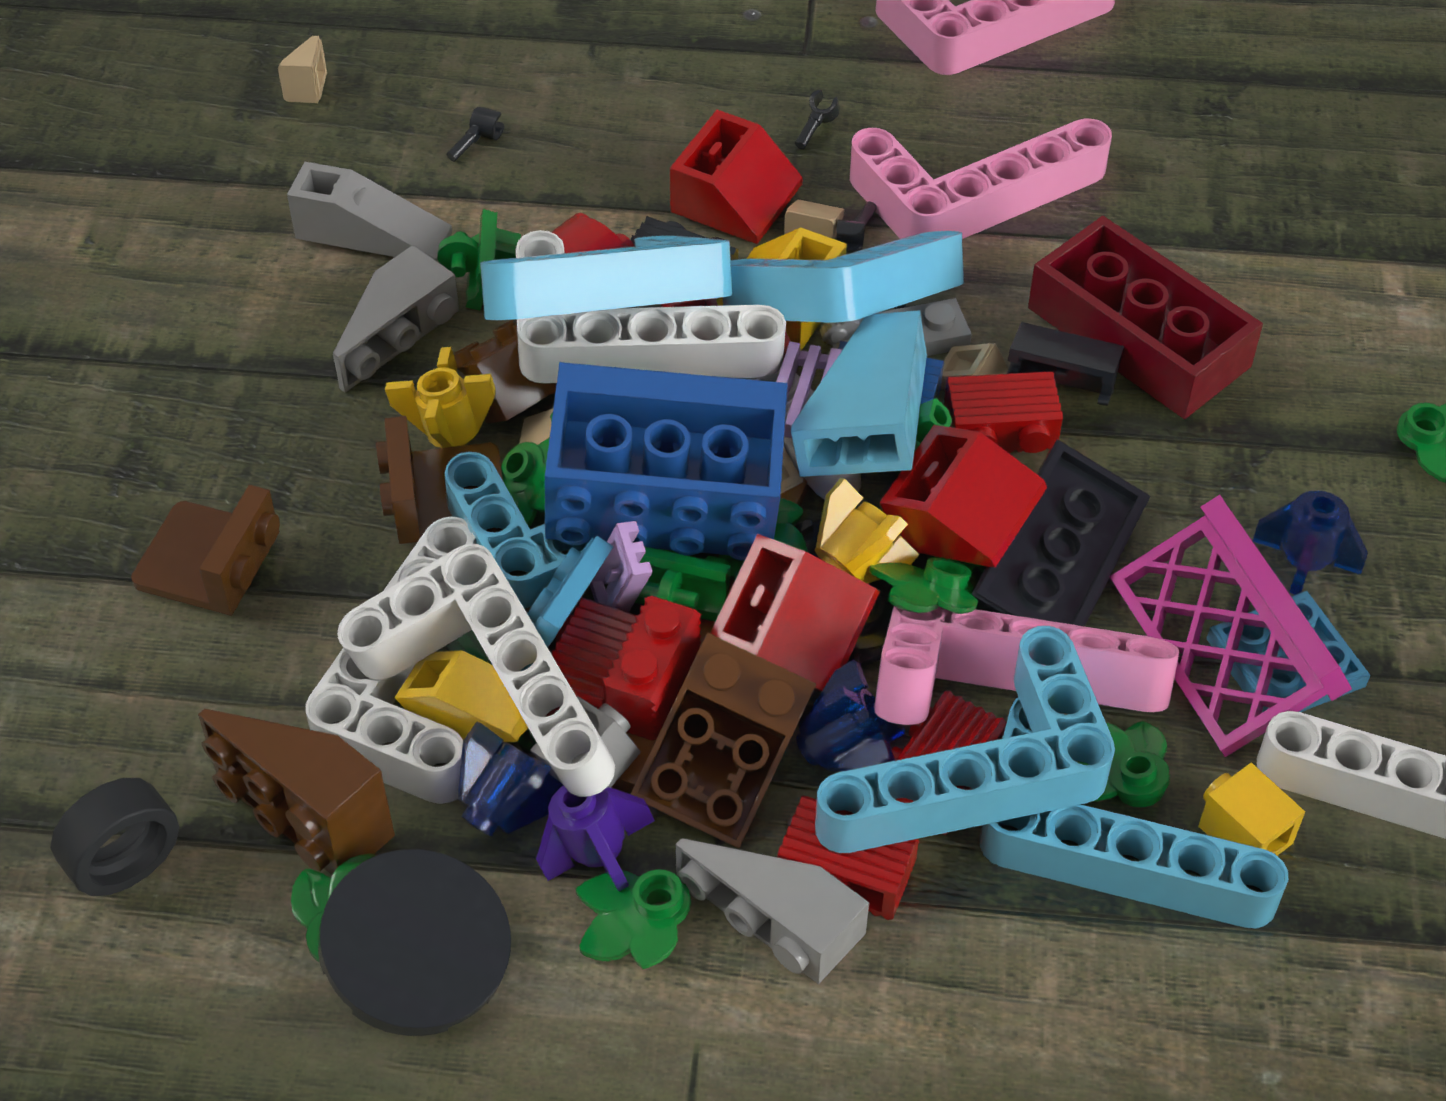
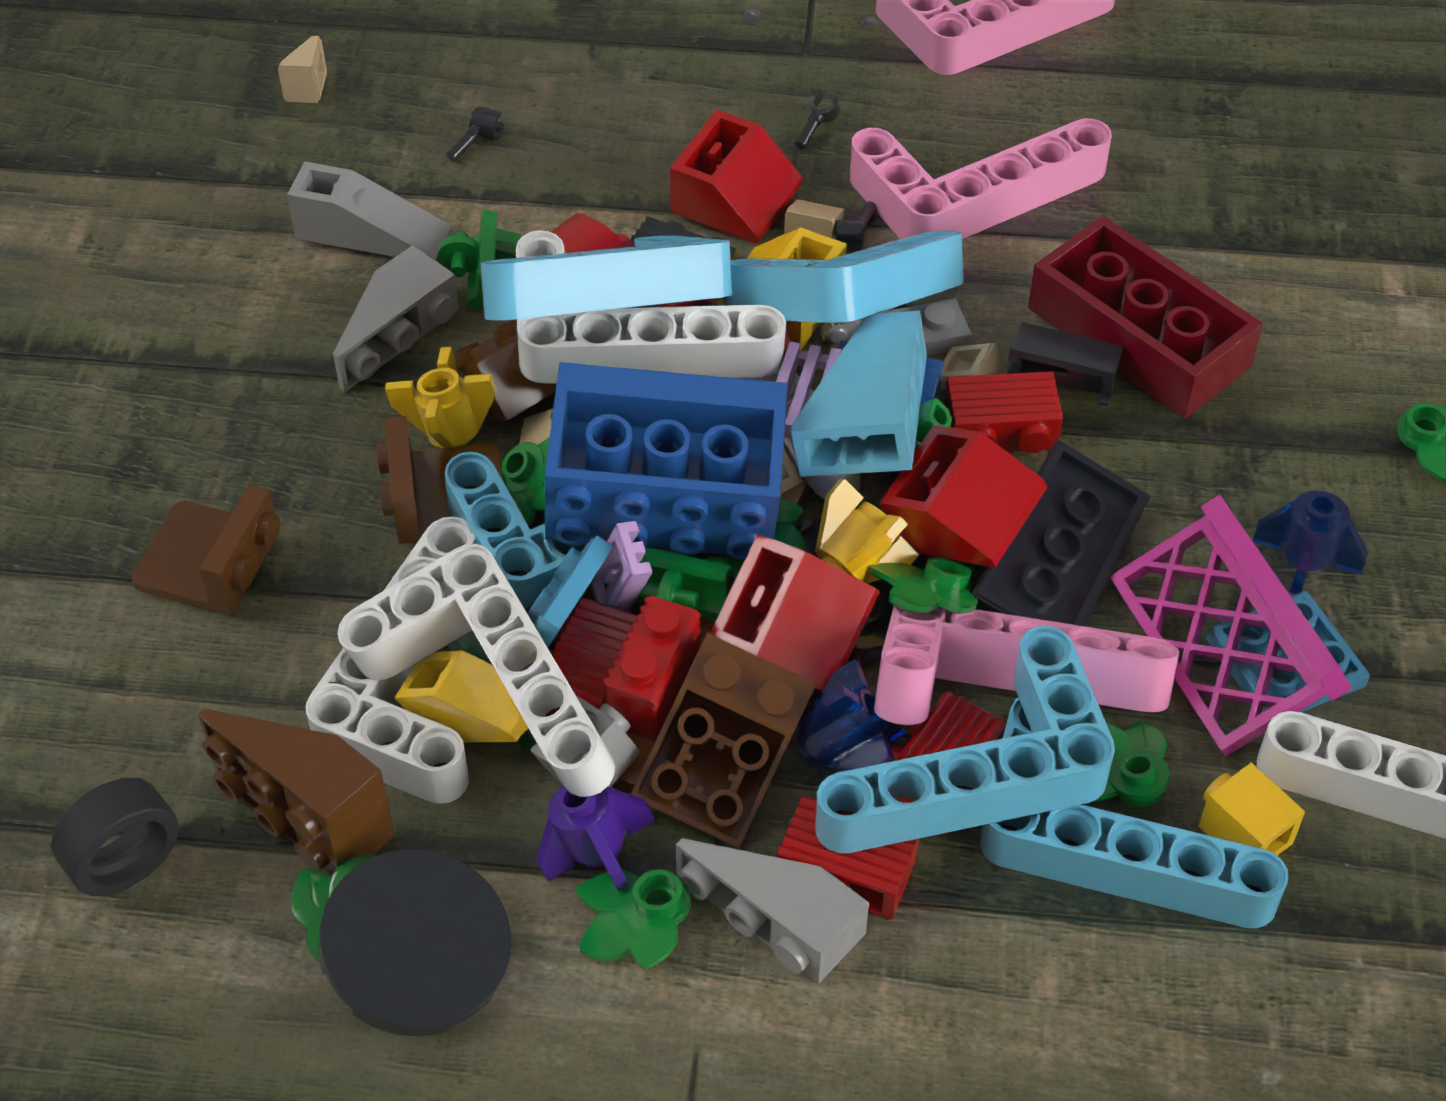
clear blue brick [457,722,564,837] -> none

